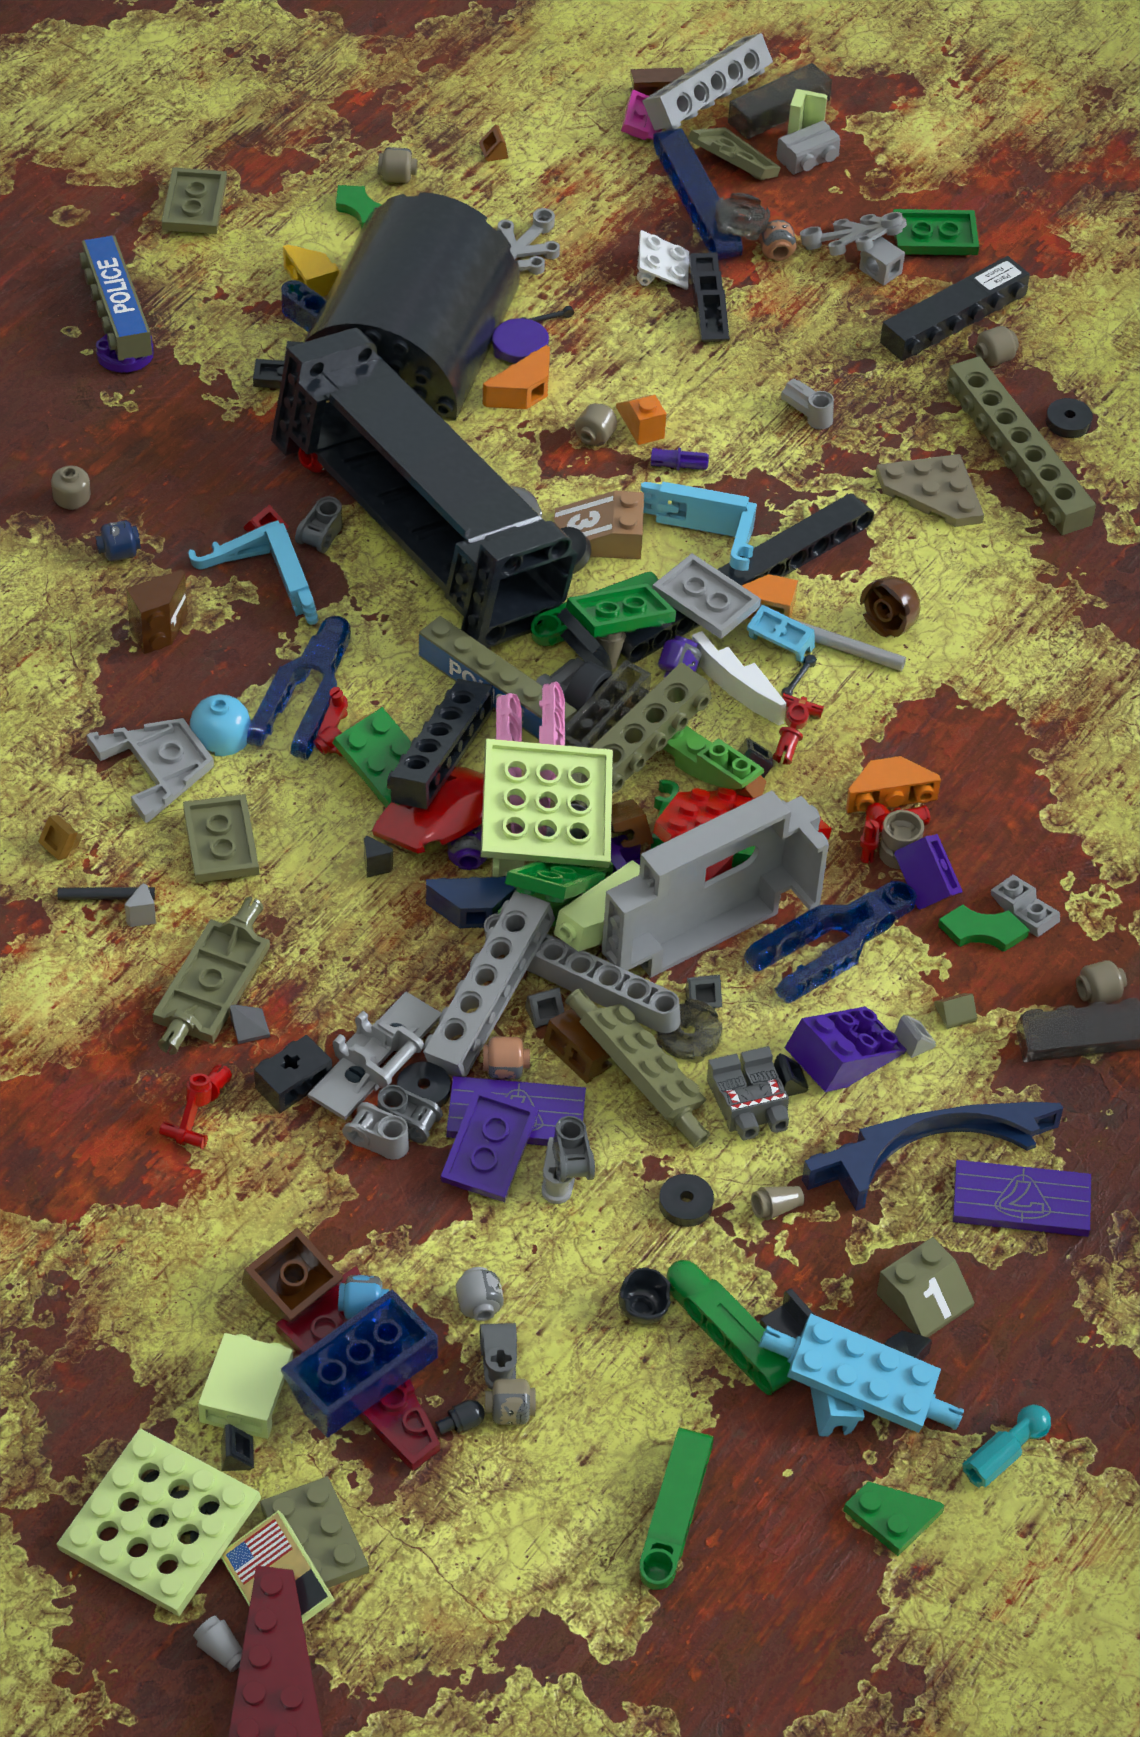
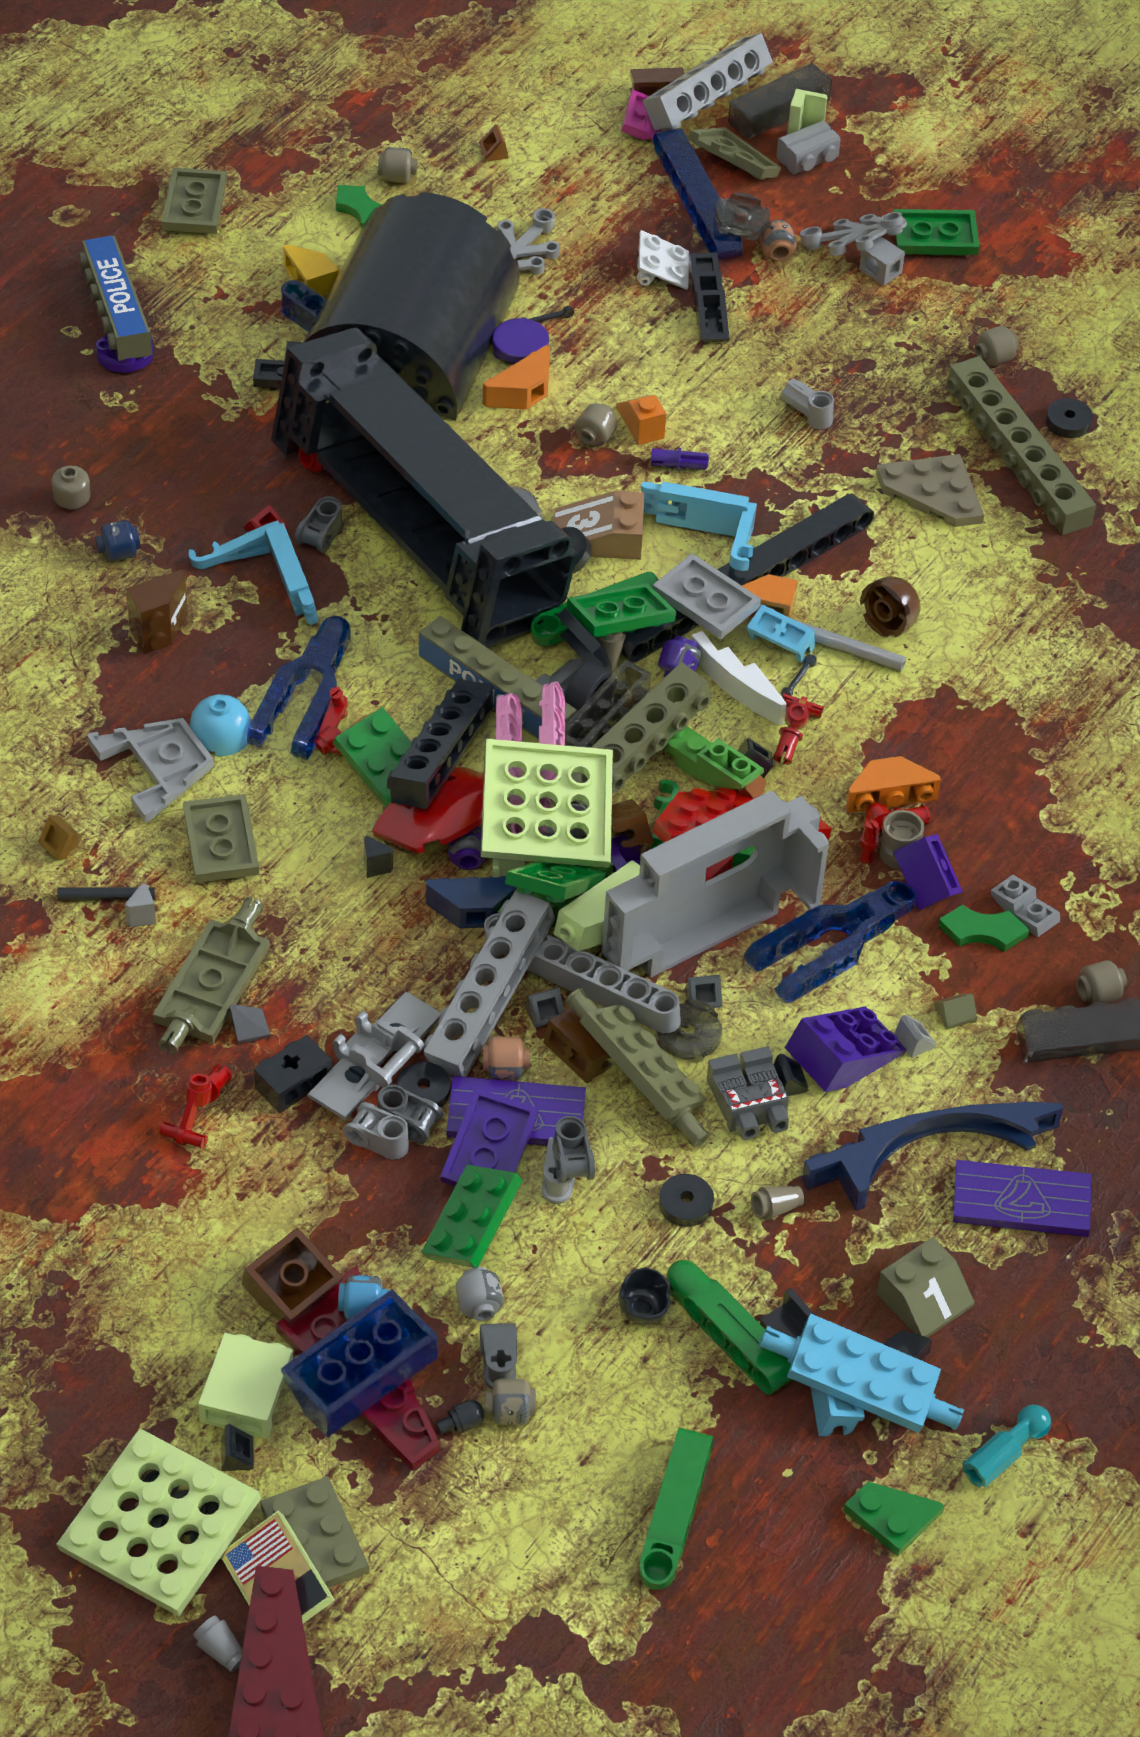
black brick [880,256,1030,361] -> none
none -> green plate [421,1165,523,1269]

